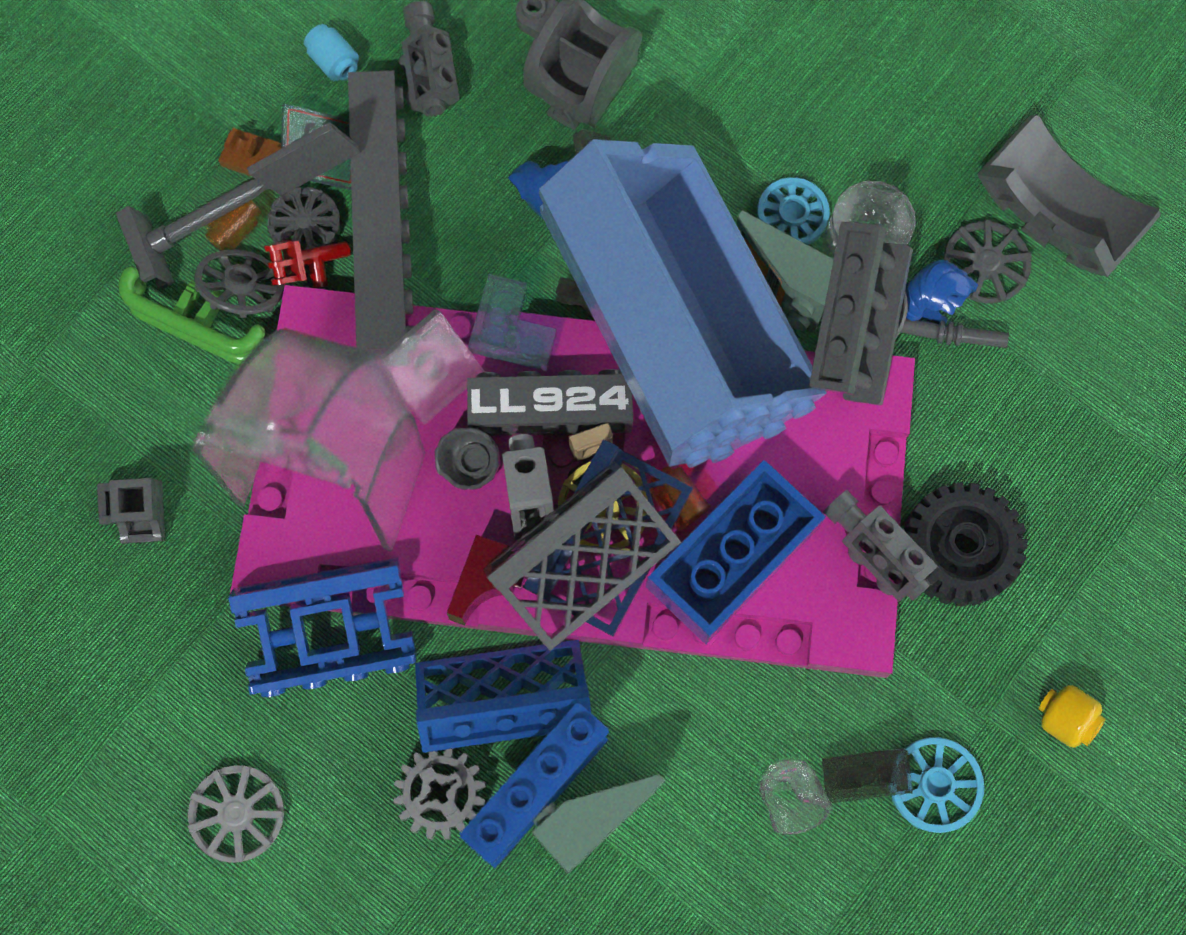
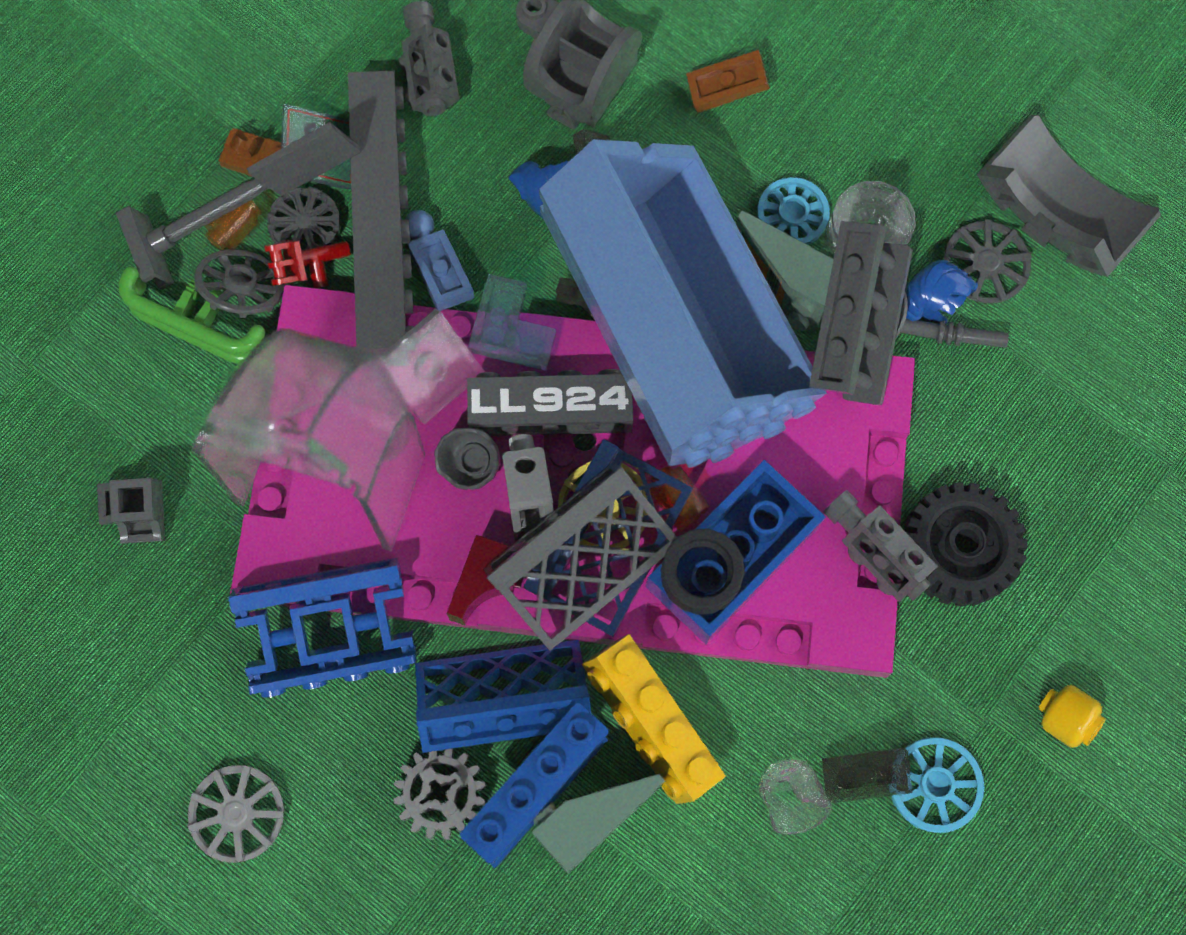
medium azure brick [304,24,359,81] -> none
tan tile [569,423,613,461] -> none
none -> medium blue plate [404,210,474,312]
none -> yellow brick [582,634,726,804]
none -> black tyre [661,528,745,615]
none -> dark orange plate [686,50,770,113]

